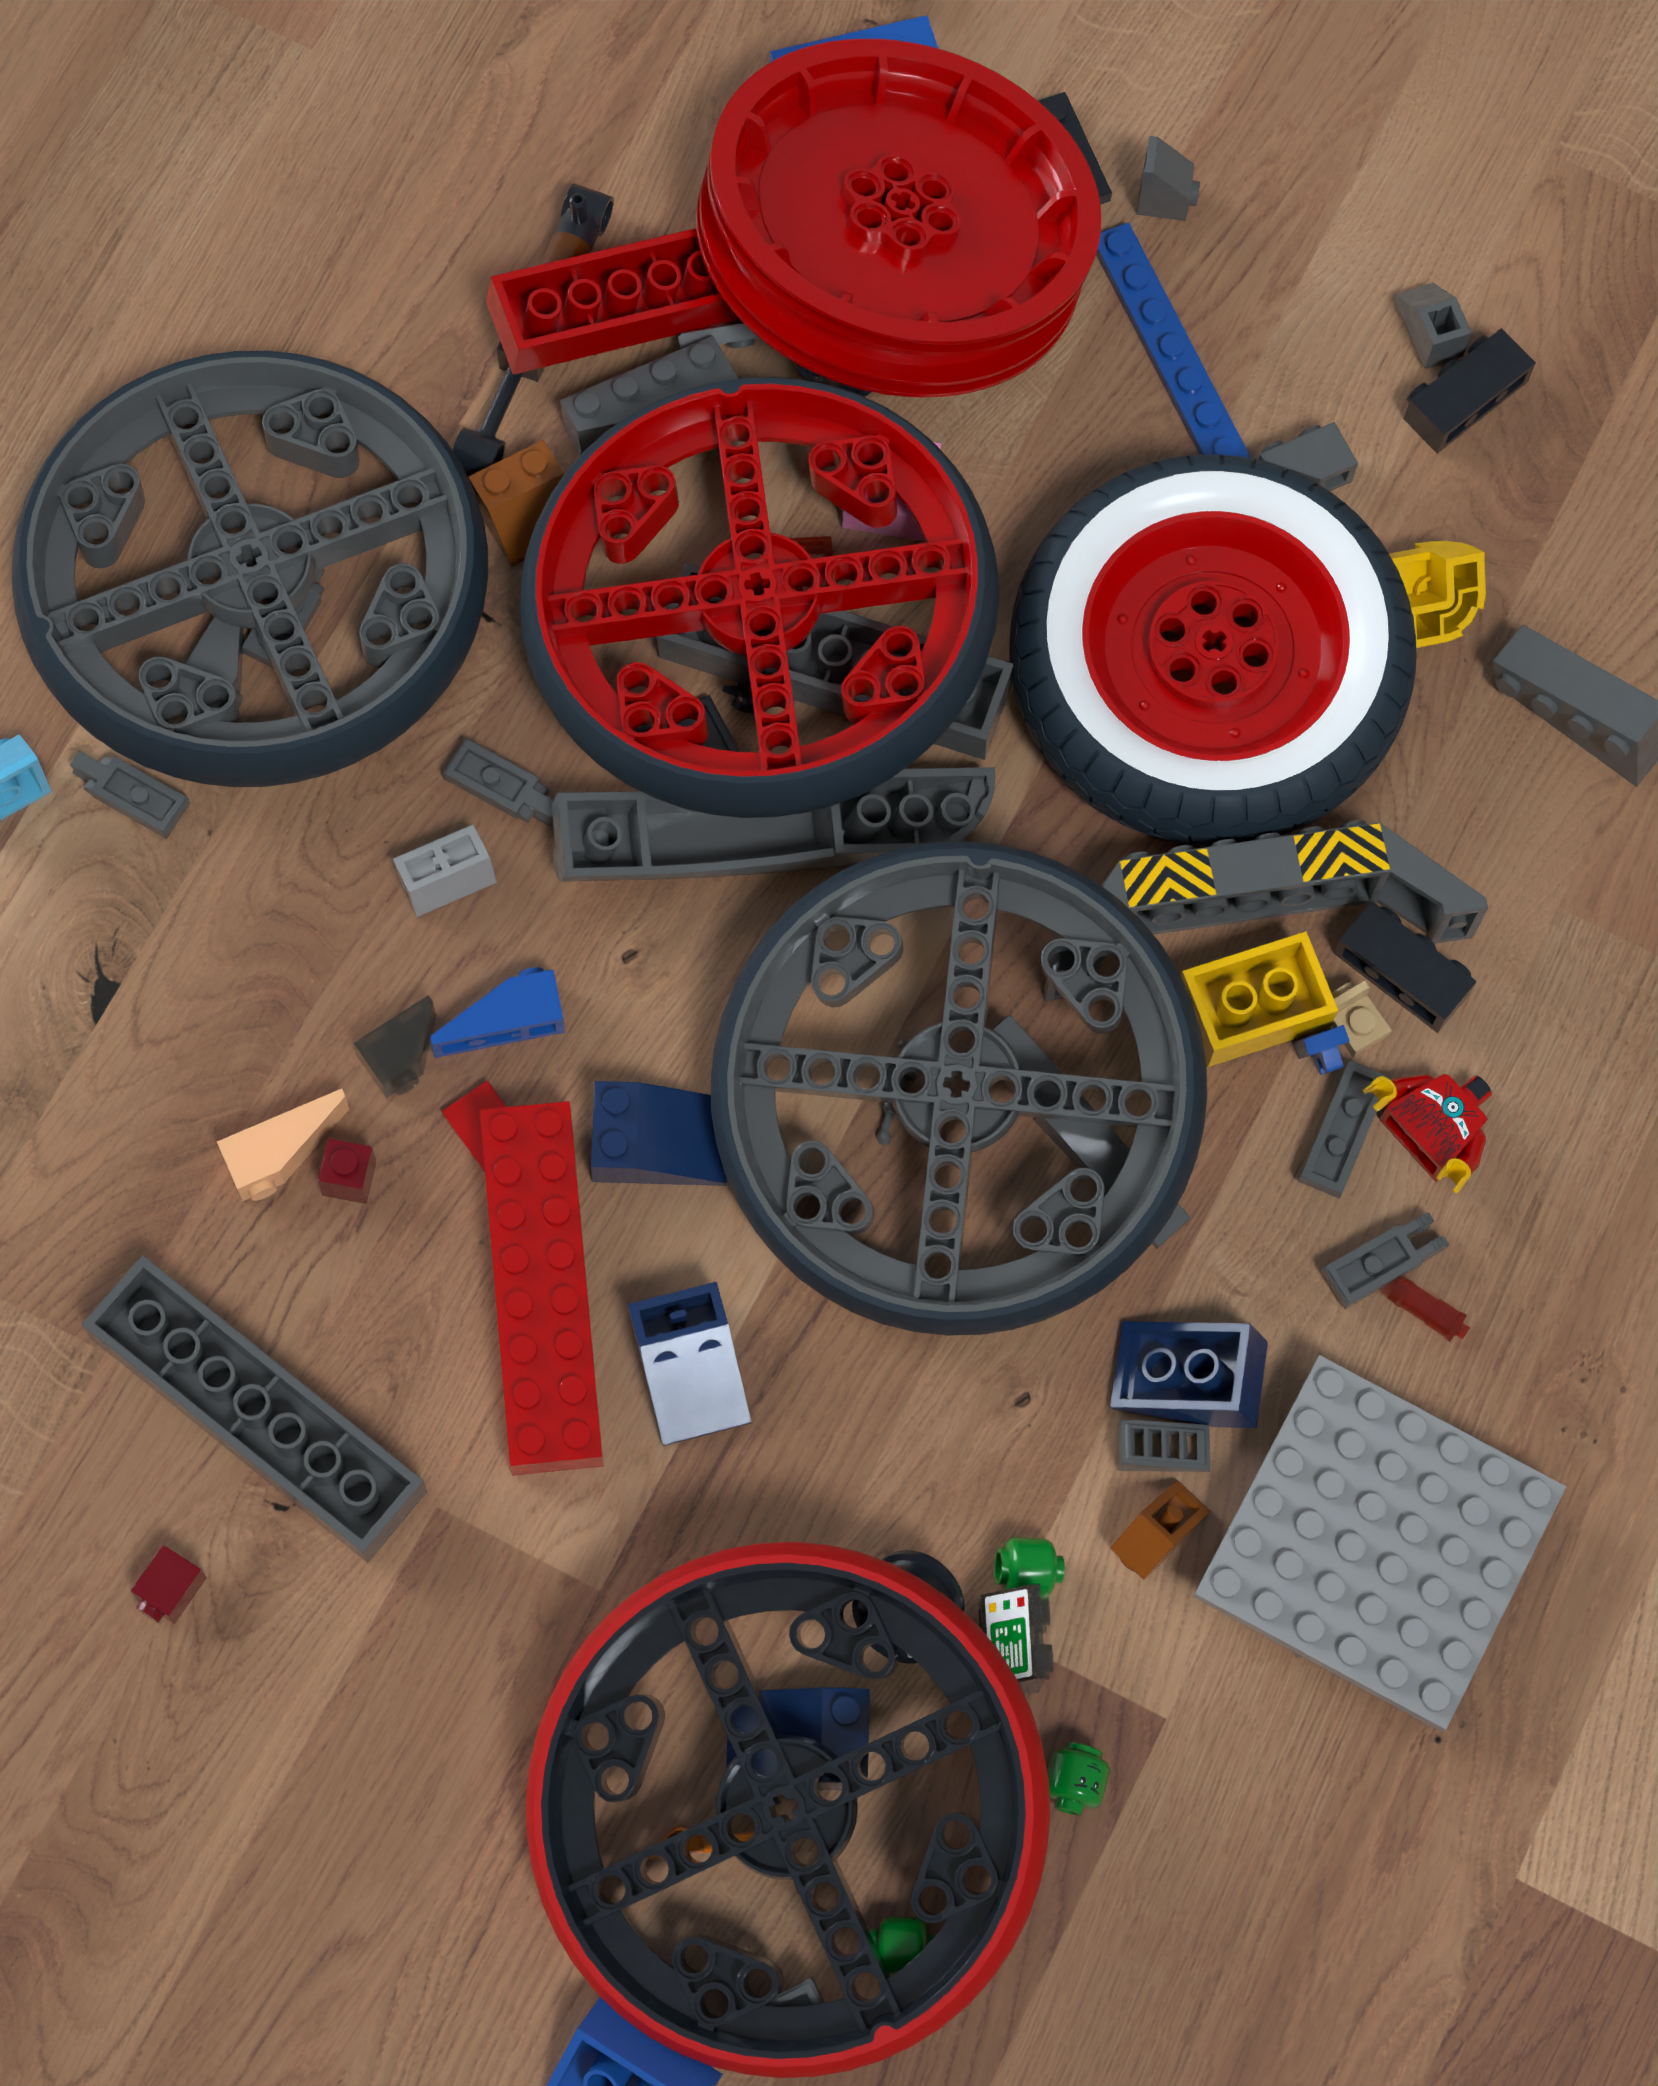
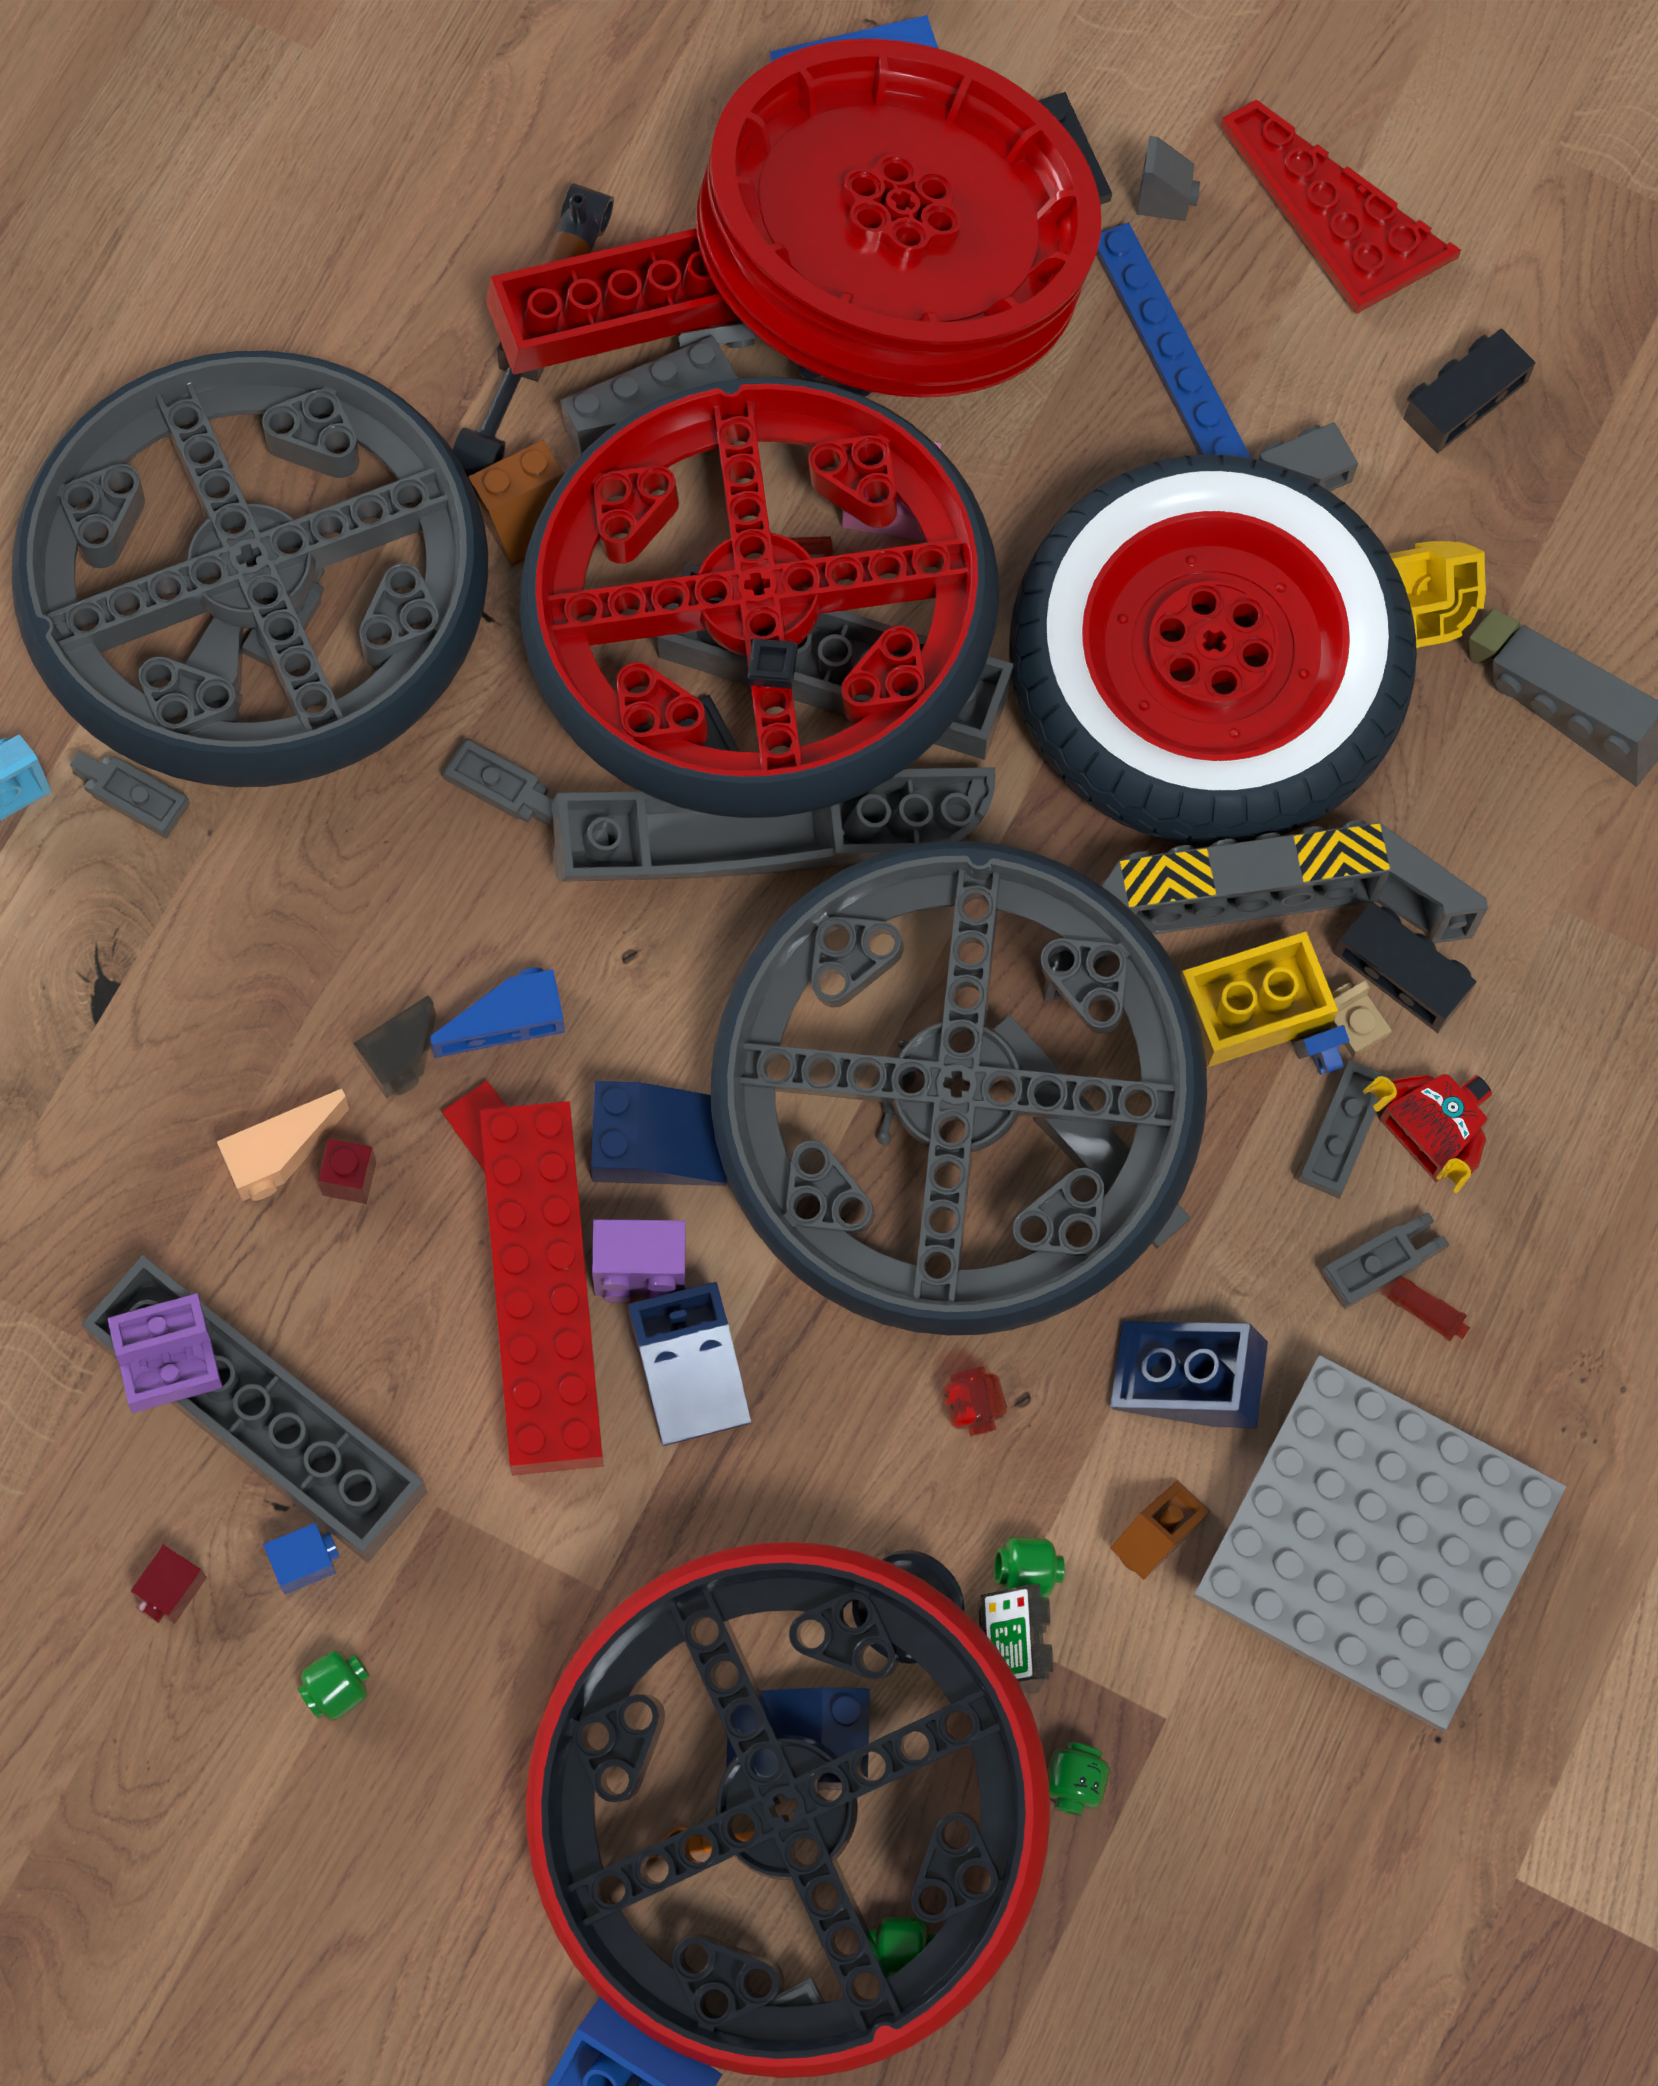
light grey hinge [393,825,497,917] -> none
black plate [722,682,755,714] -> none
dark grey slope [1118,1420,1210,1472] -> none
dark grey slope [1394,283,1472,369] -> none
none -> medium lavender slope [108,1293,223,1413]
none -> blue brick [263,1522,340,1595]
none -> green head [297,1650,370,1720]
none -> medium lavender brick [592,1220,686,1303]
none -> black tile [747,639,798,689]
none -> clear red head [942,1366,1007,1437]
none -> red wing [1221,99,1461,314]
none -> olive slope [1469,608,1520,664]

